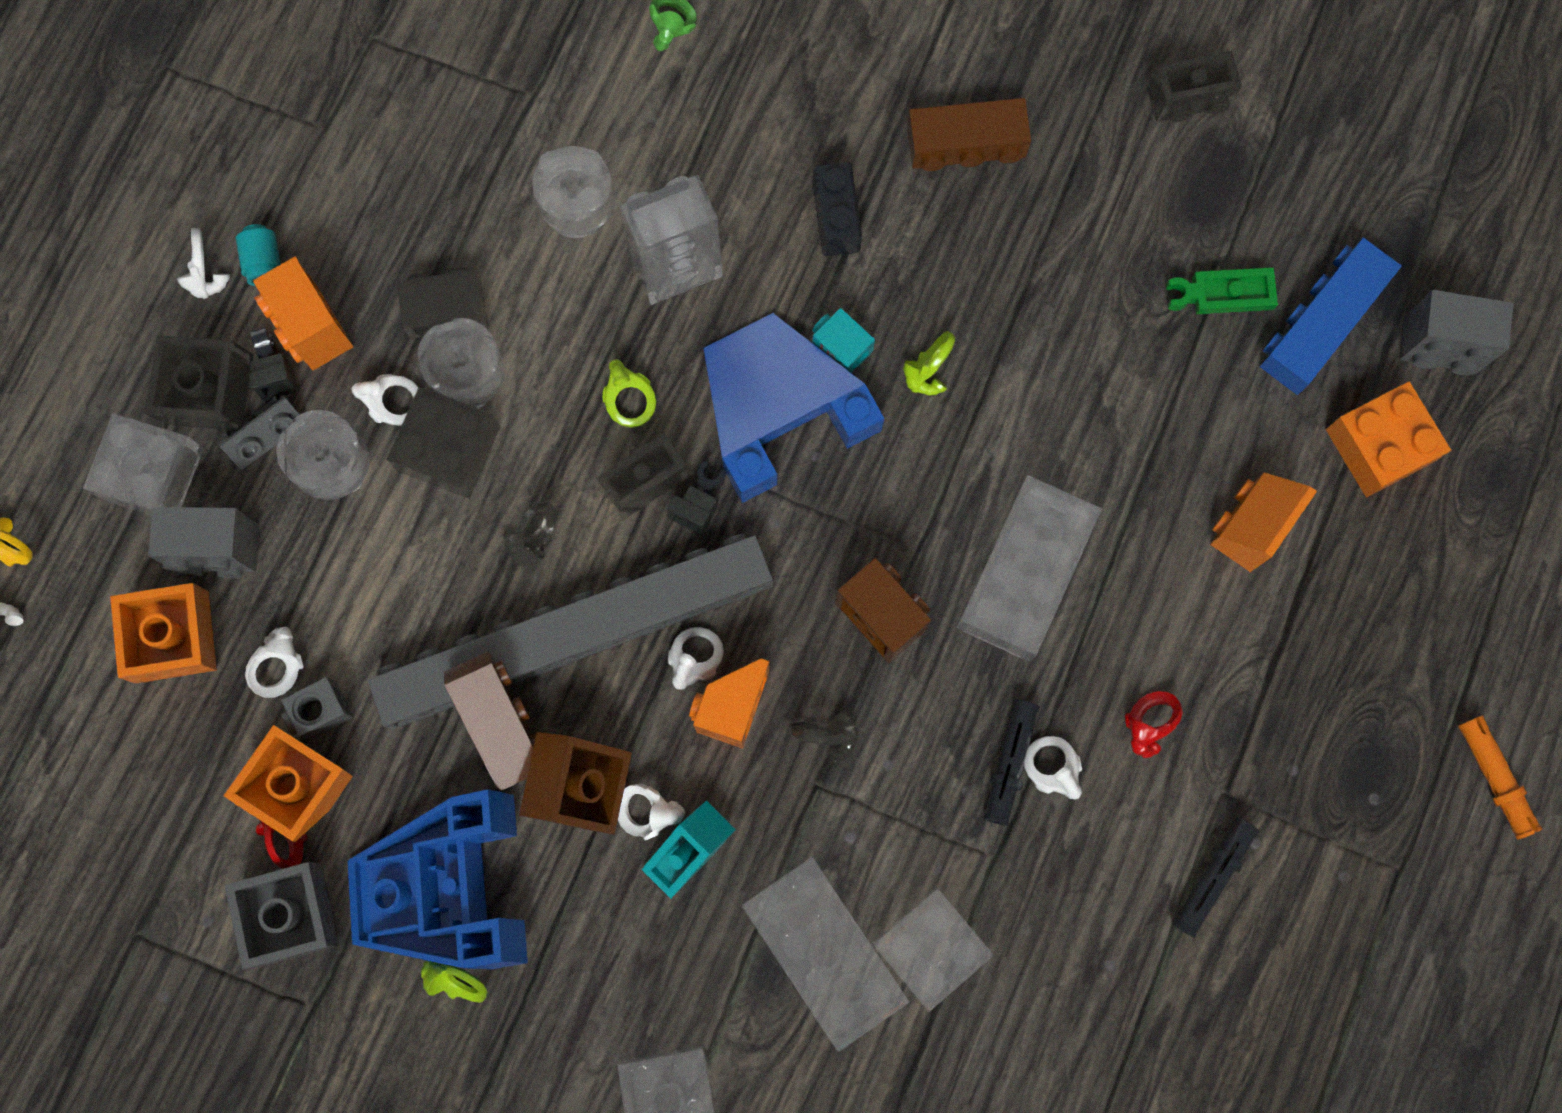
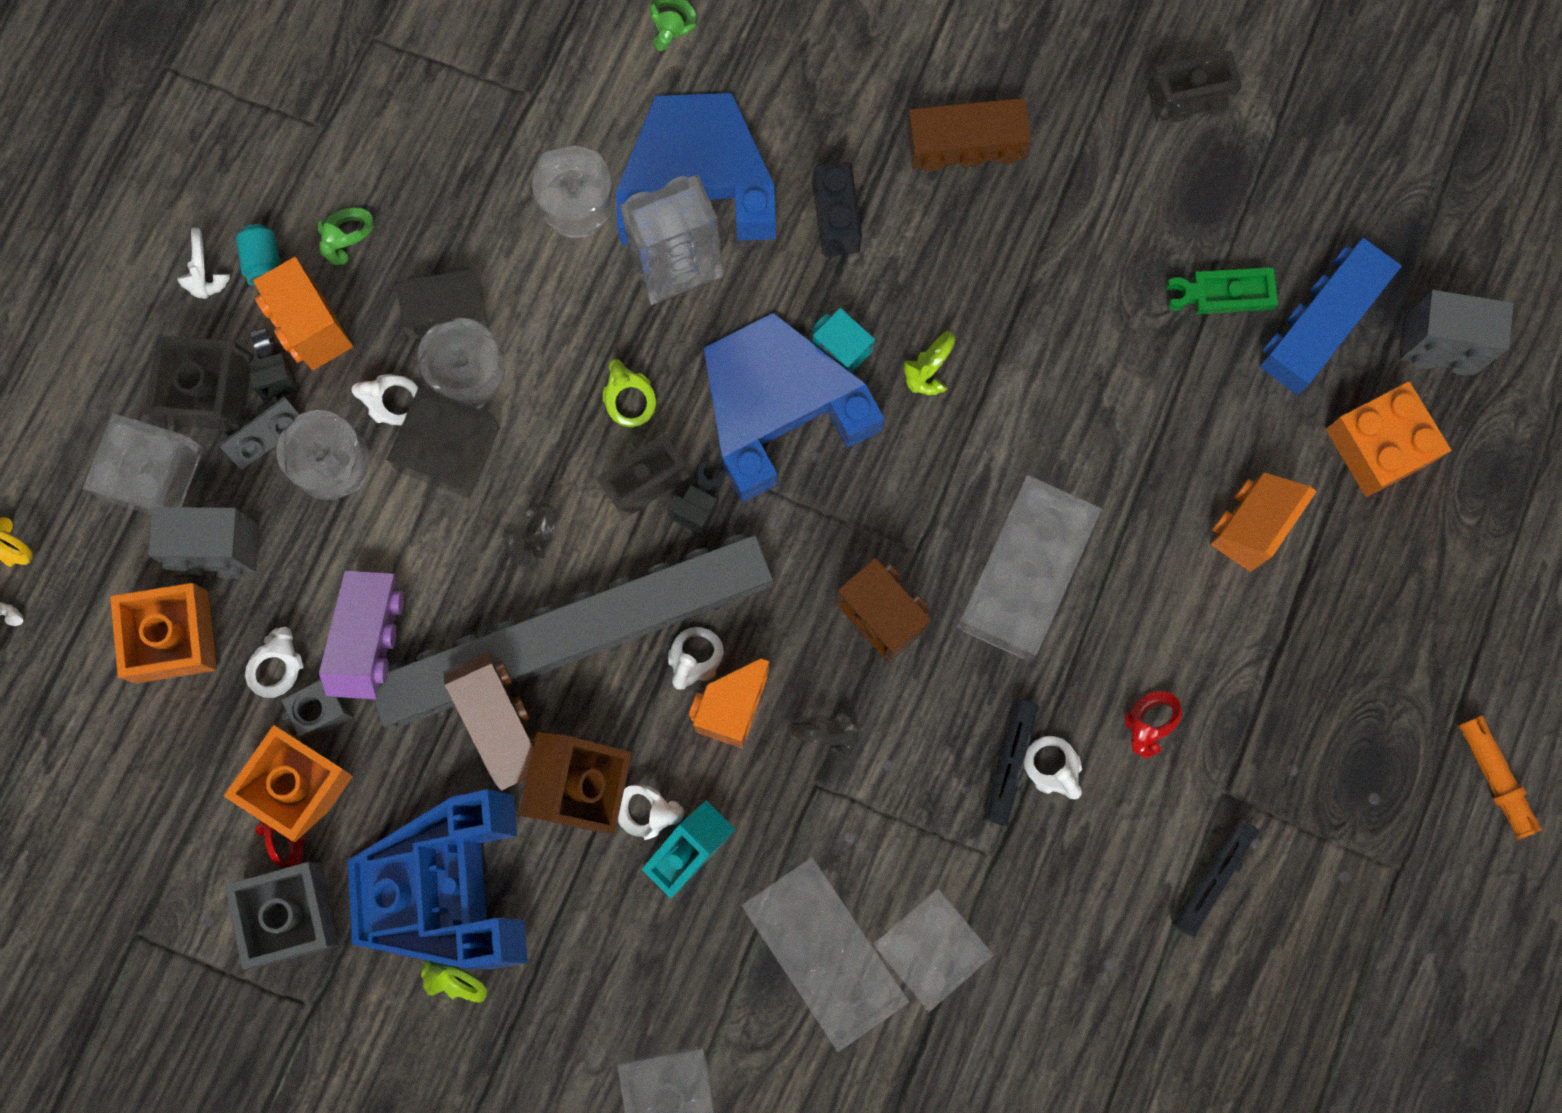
none -> bright green piece [318,208,374,265]
none -> medium lavender brick [319,571,404,699]
none -> blue wedge [616,93,776,245]

